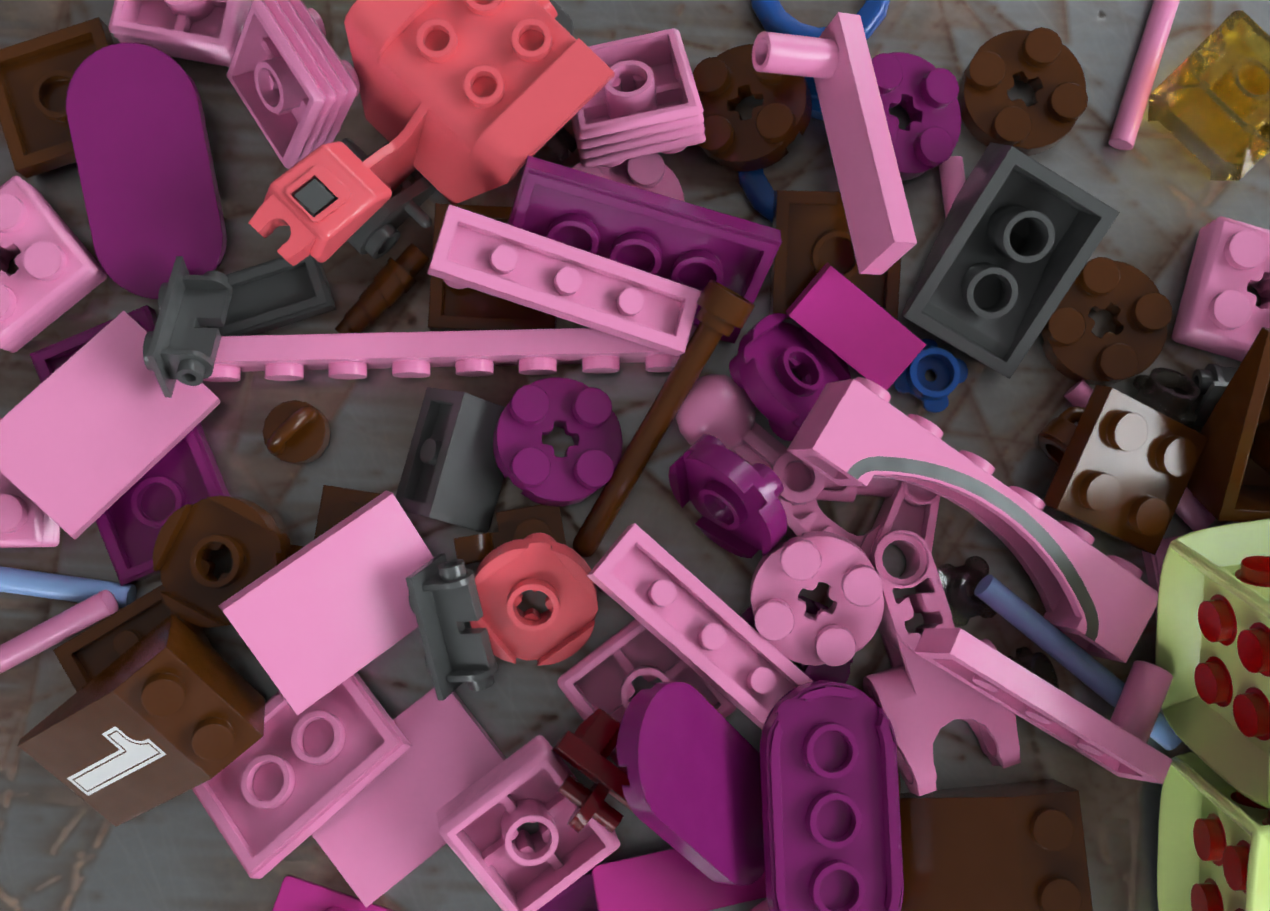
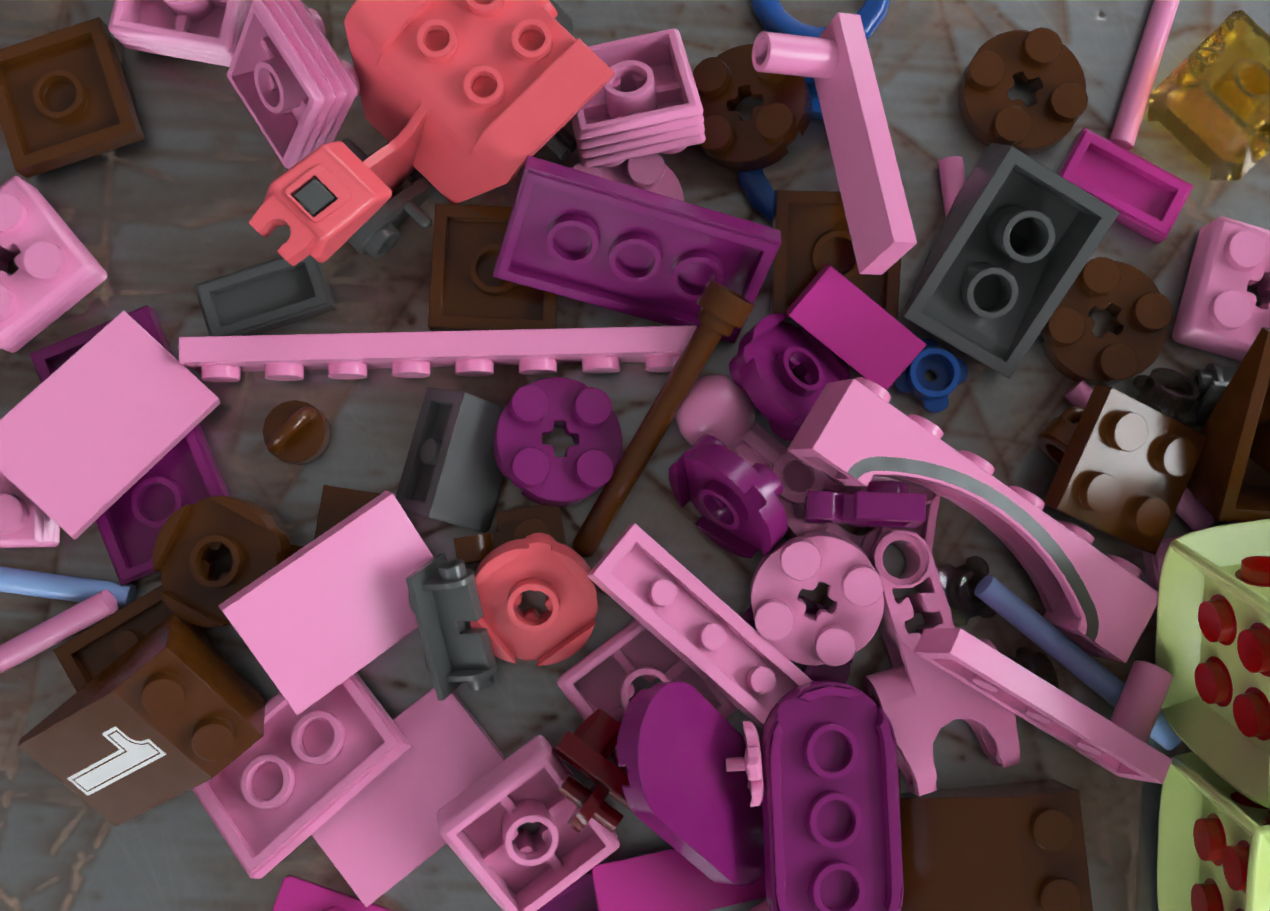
magenta tile [66,43,227,299] -> none
dark grey hinge [143,256,233,398] -> none
reddish brown animal [335,243,430,333] -> none
bright pink piece [427,204,701,357] -> none
magenta plate [871,52,961,181] -> none
none -> bright pink plant [725,721,764,807]
none -> magenta plate [805,481,926,529]
none -> dark pink tile [1056,127,1194,244]

